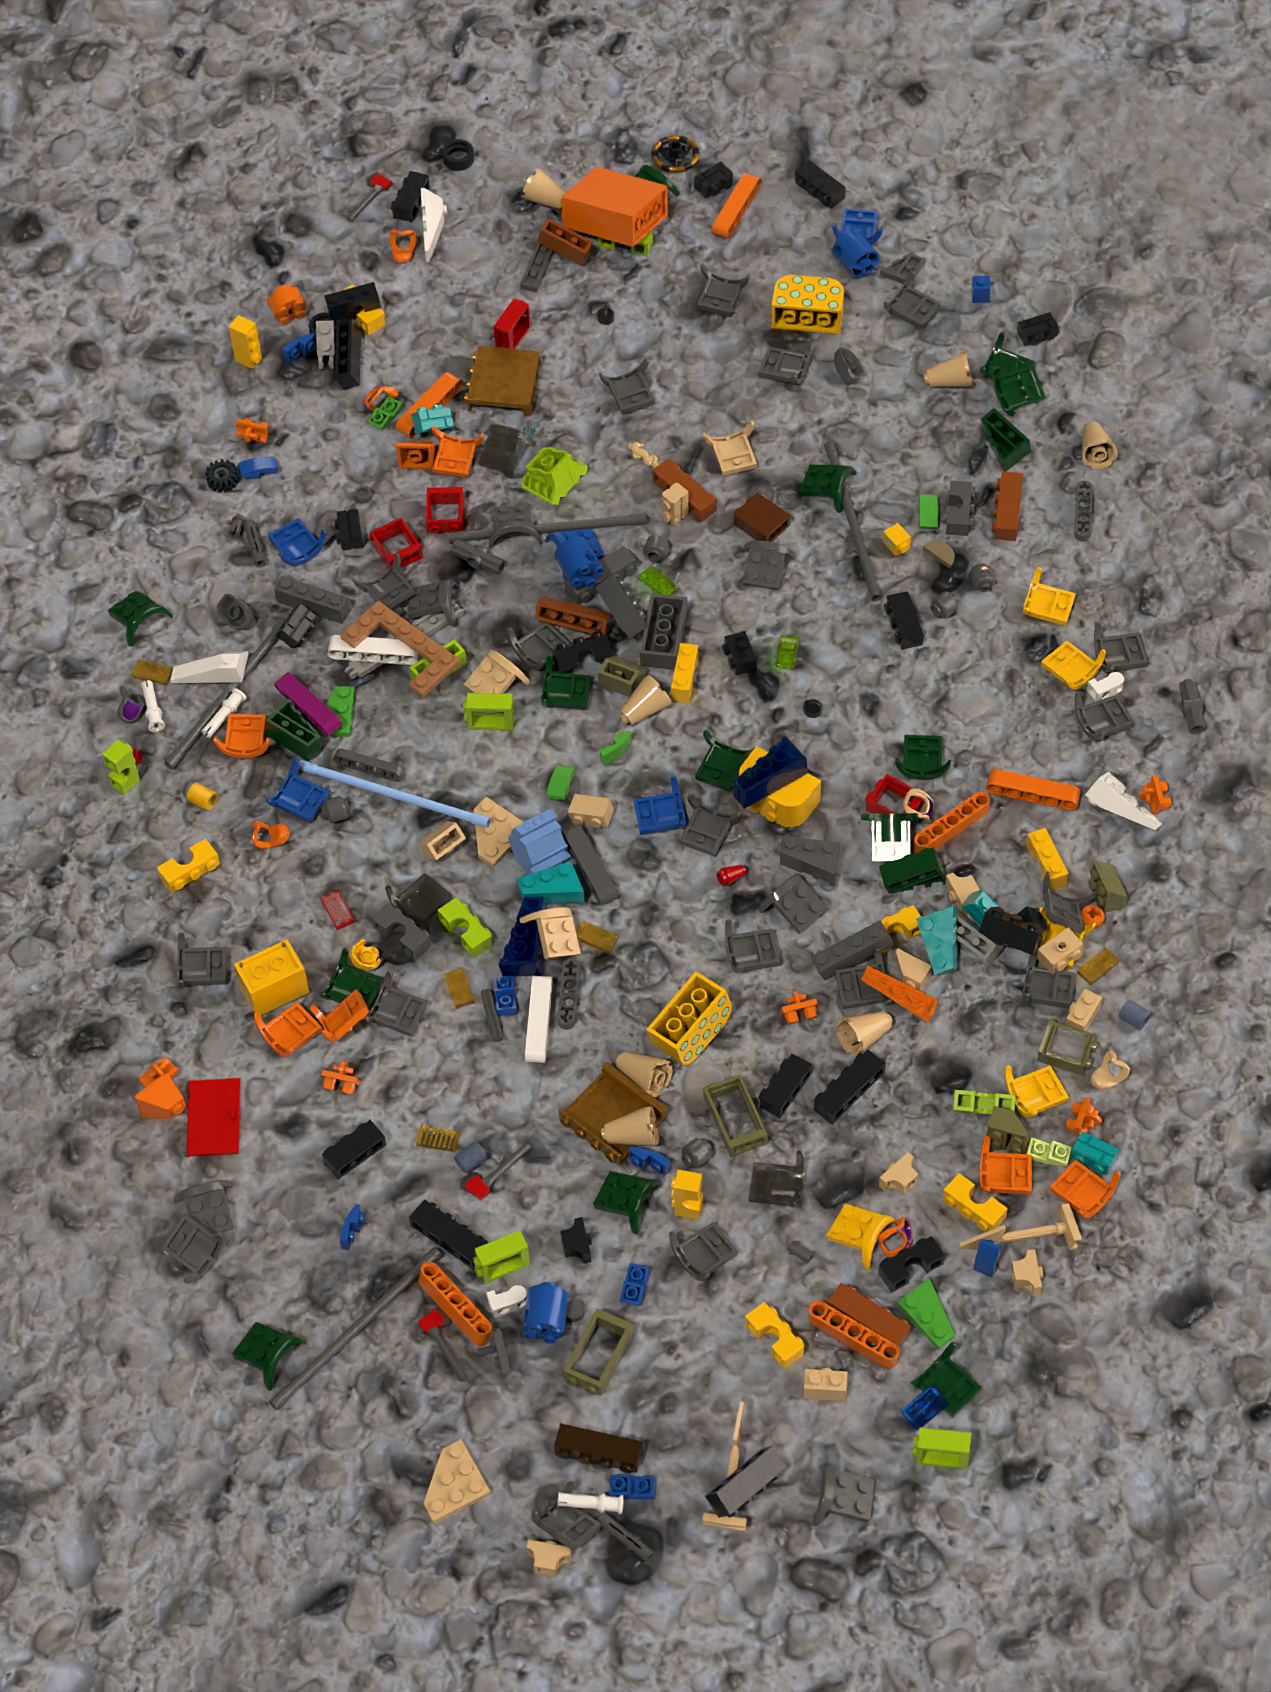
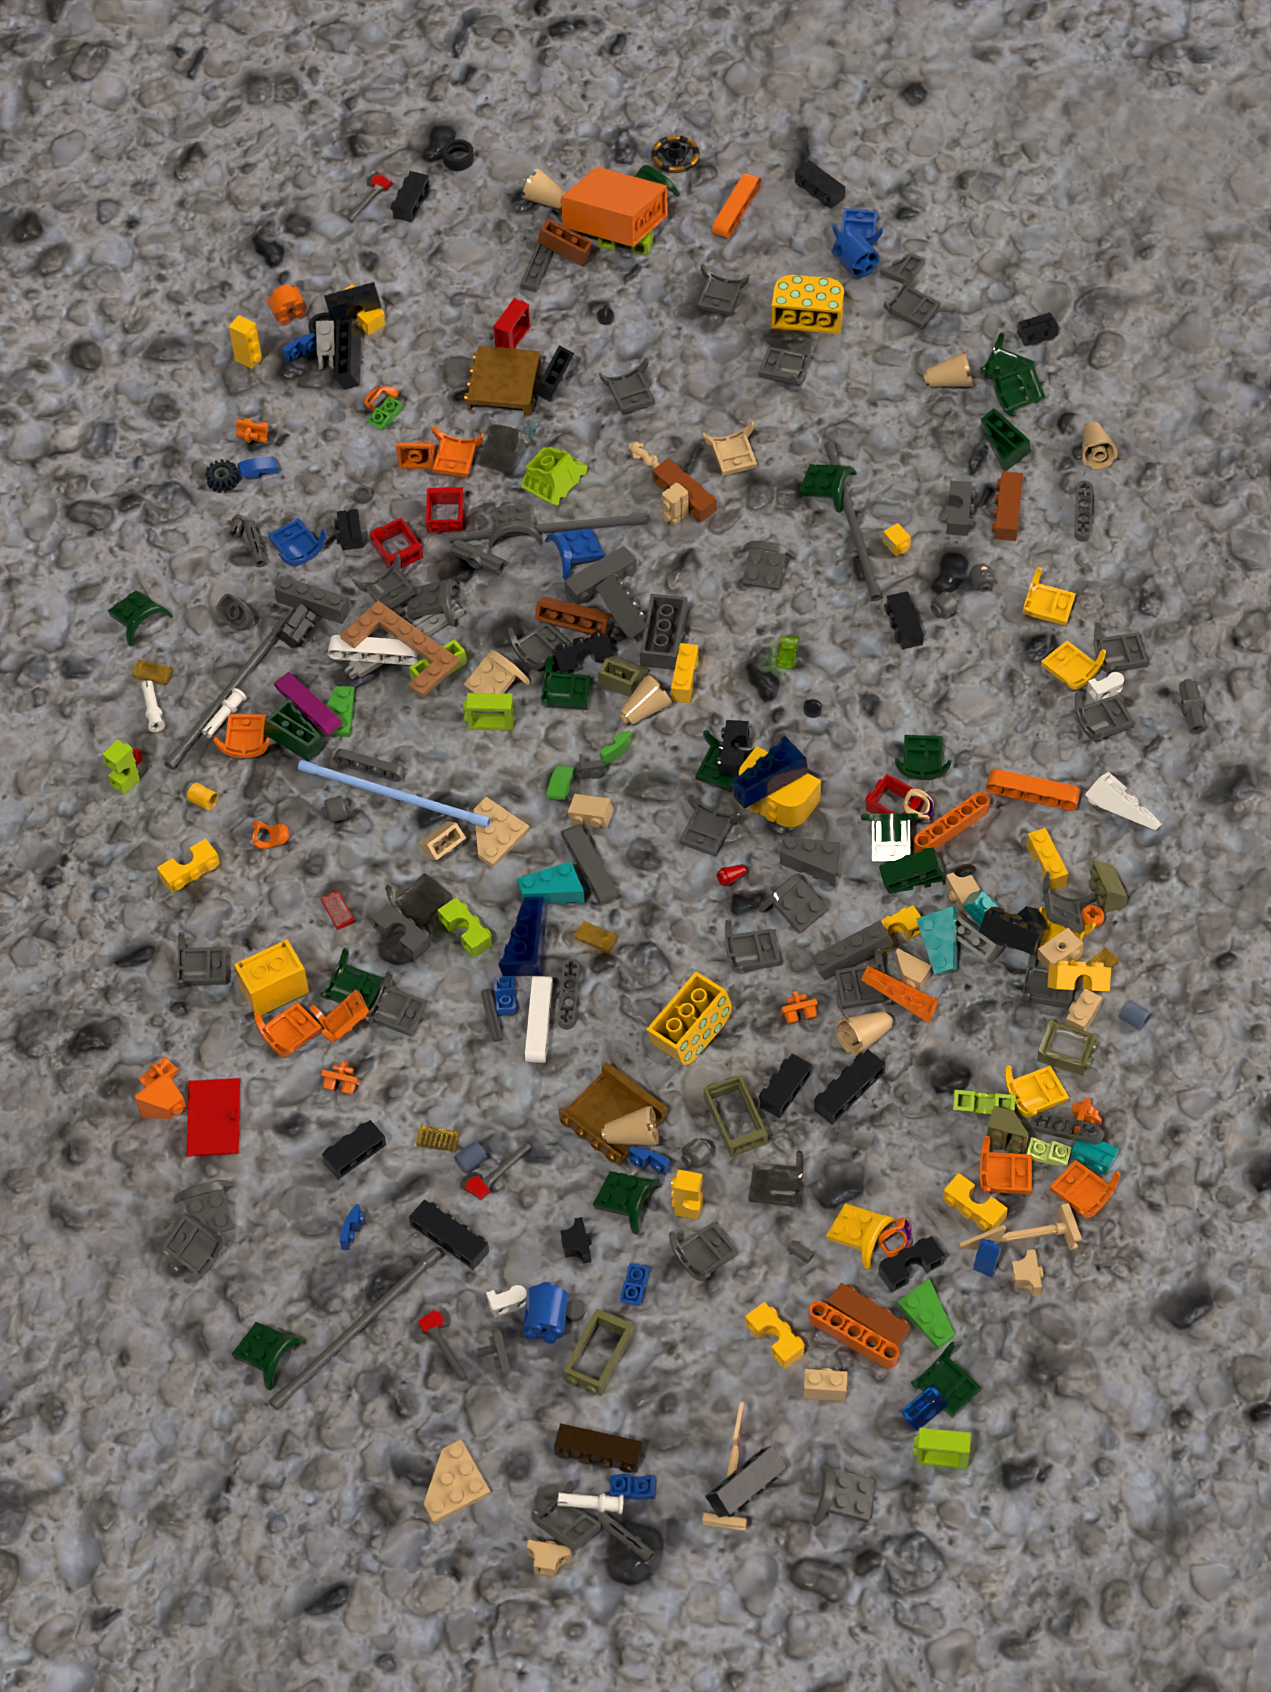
piece [117,685,146,723] -> none
white wedge [170,651,248,683] -> none
blue piece [266,759,330,823] -> none
yellow hair [350,939,381,971] -> none
orange piece [389,230,417,264] -> none
orange beam [396,372,463,438] -> none
teal brick [411,404,454,435] -> none
orange beam [418,1262,492,1346] -> none
white wedge [421,188,447,262] -> none
clear yellow tile [444,968,475,1009] -> none
lime window [473,1230,530,1284] -> none
medium blue slope [508,809,571,875] -> none
tan piece [520,907,581,959] -> none
blue cylinder [554,536,604,589] -> none
tan cone [616,1052,673,1097] -> none
blue piece [633,776,686,835] -> none
clear neon green slope [638,565,677,595] -> none
dark grey head [643,535,669,562] -> none
black brick [694,161,733,199] -> none
black brick [722,631,757,676] -> none
reddish brown brick [733,492,790,542] -> none
dark grey piece [834,347,864,384] -> none
tan brick [879,1152,919,1196] -> none
bright green slope [918,494,938,529] -> none
dark tan tile [923,541,955,569] -> none
blue brick [971,276,991,303] -> none
tan piece [1090,1050,1130,1091] -> none
orange hips [1139,775,1172,815] -> none
none -> black brick [534,345,575,401]
none -> dark grey bracket [576,754,605,779]
none -> black arch [717,720,750,777]
none -> dark grey beam [1031,1113,1104,1144]
none -> yellow arch [1047,960,1111,991]

